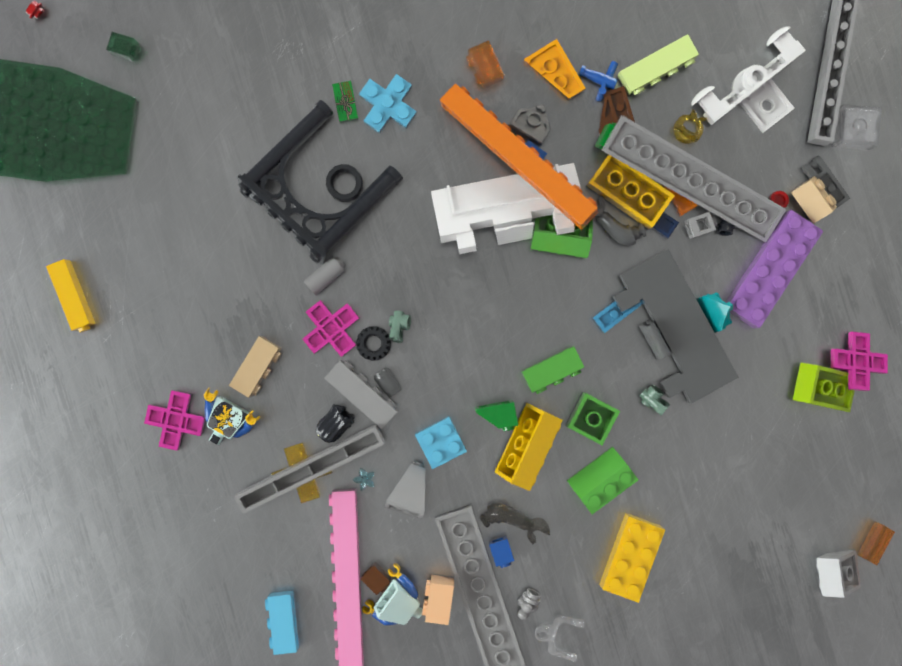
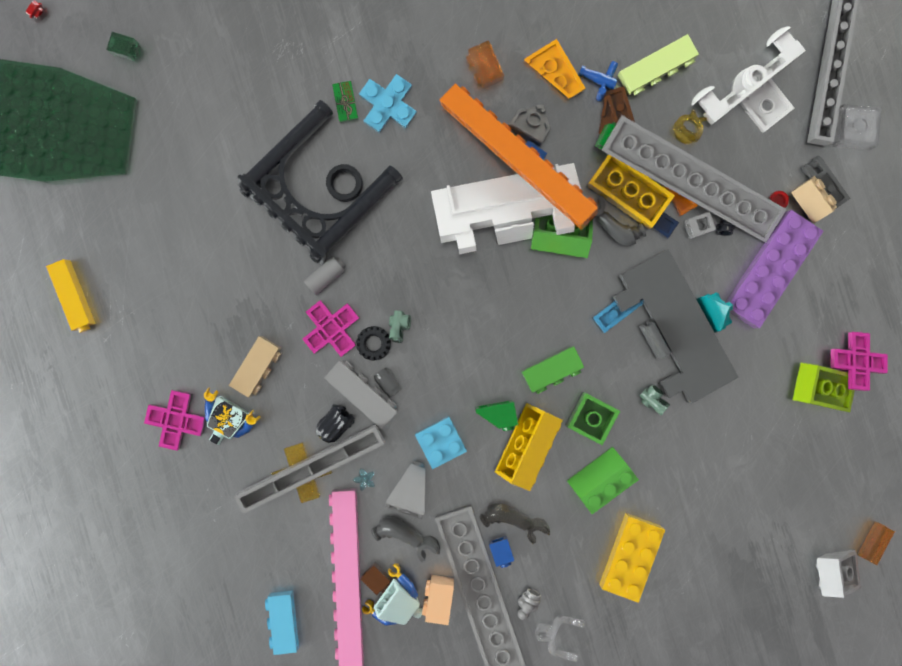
none -> dark grey piece [371,517,440,562]

